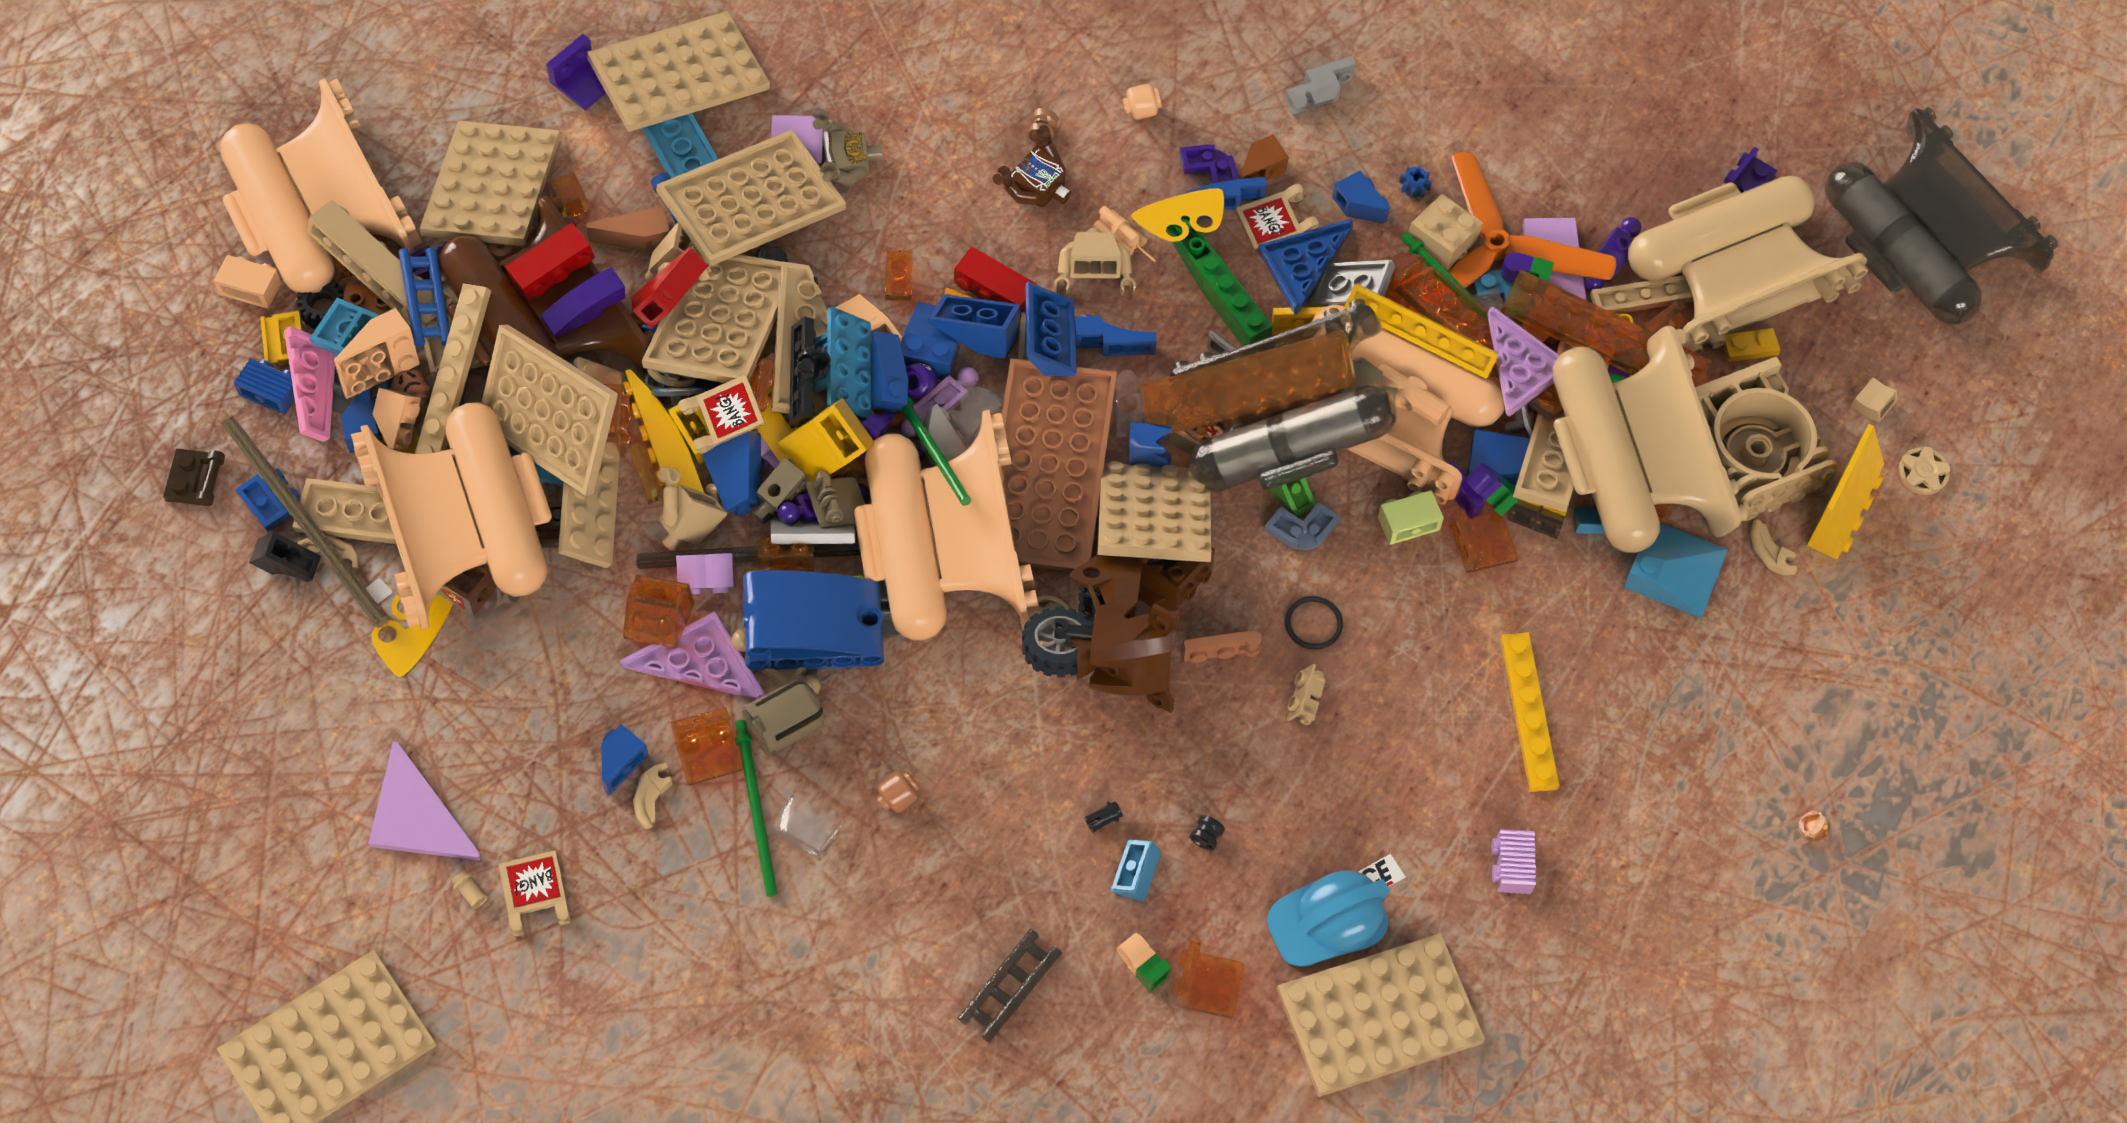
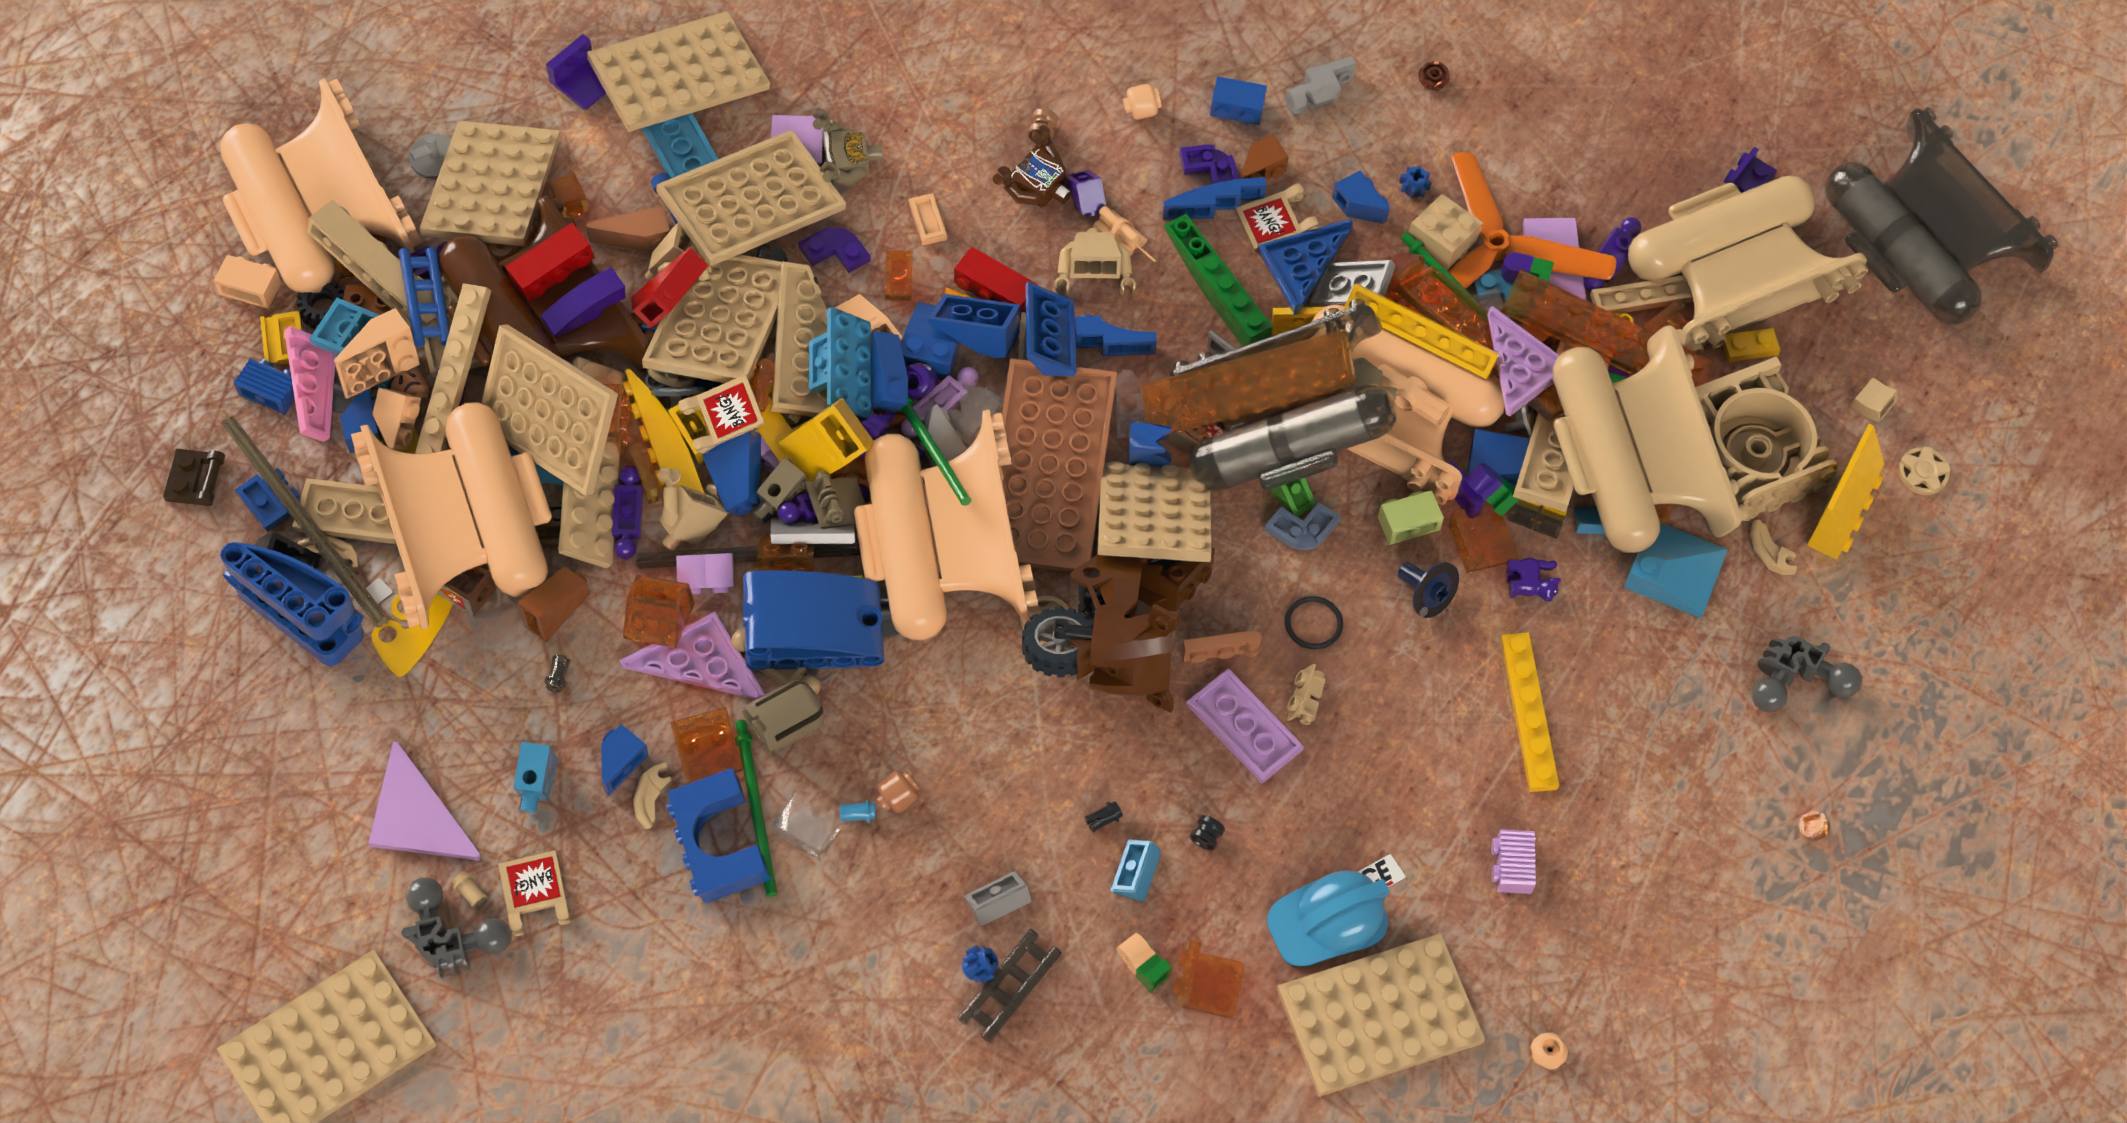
black plate [789,316,831,427] -> none
yellow piece [1131,189,1224,242] -> none
none -> blue panel [220,542,364,666]
none -> dark grey piece [401,878,512,978]
none -> light grey shield [409,134,452,179]
none -> dark azure torso [514,742,558,814]
none -> dark orange slope [518,567,589,642]
none -> clear smoke pin [544,655,570,693]
none -> dark purple plate [612,465,643,560]
none -> blue arch [666,768,771,904]
none -> dark purple plate [798,227,871,273]
none -> dark azure pin [840,800,876,823]
none -> light nougat tile [908,193,947,246]
none -> blue gear [962,945,999,983]
none -> light grey slope [964,871,1031,926]
none -> slope [1065,169,1106,216]
none -> lavender tile [1186,668,1304,784]
none -> blue brick [1210,76,1267,125]
none -> piece [1398,562,1459,618]
none -> copper plate [1419,62,1450,91]
none -> dark purple animal [1506,558,1561,602]
none -> light nougat plate [1531,1033,1568,1070]
none -> dark grey piece [1752,636,1862,713]

